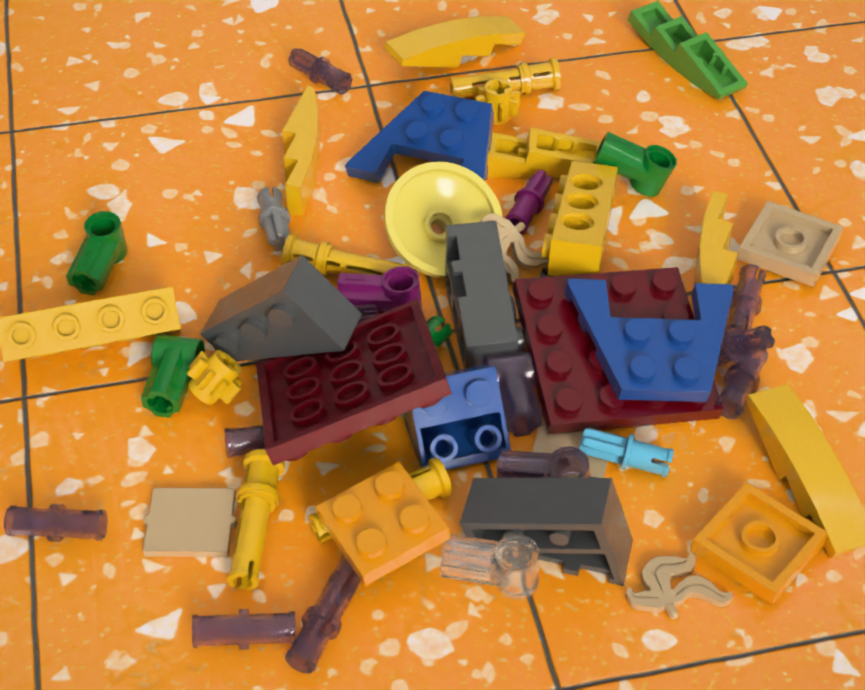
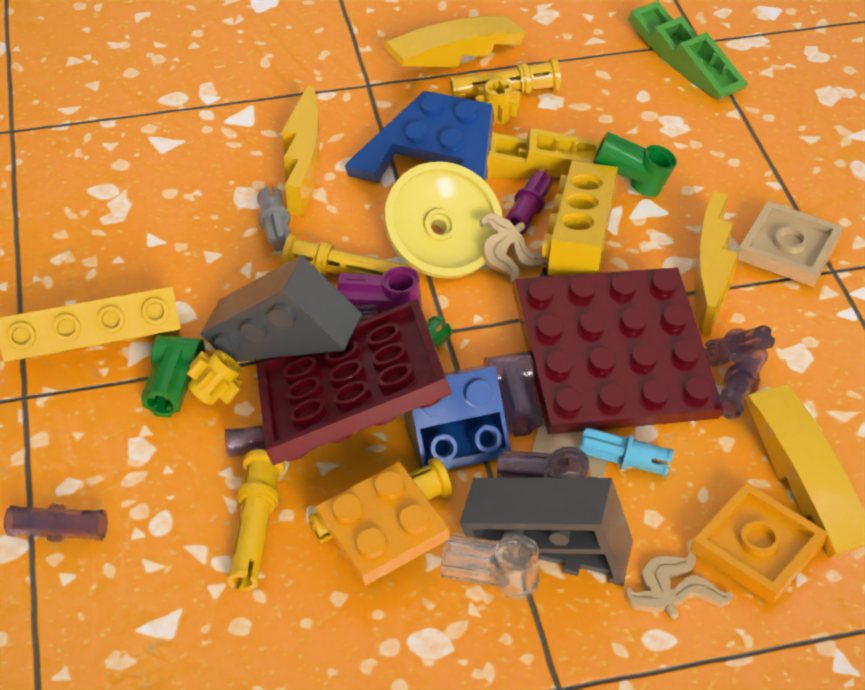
green piece [66,211,128,295] -> none
tan piece [143,488,237,557] -> none
pin [192,609,296,650] -> none
pin [285,555,361,674] -> none
axle [288,48,353,95] -> none
dark grey wedge [445,221,524,373] -> none
blue wing [564,278,734,402] -> none
pin [724,264,766,343] -> none

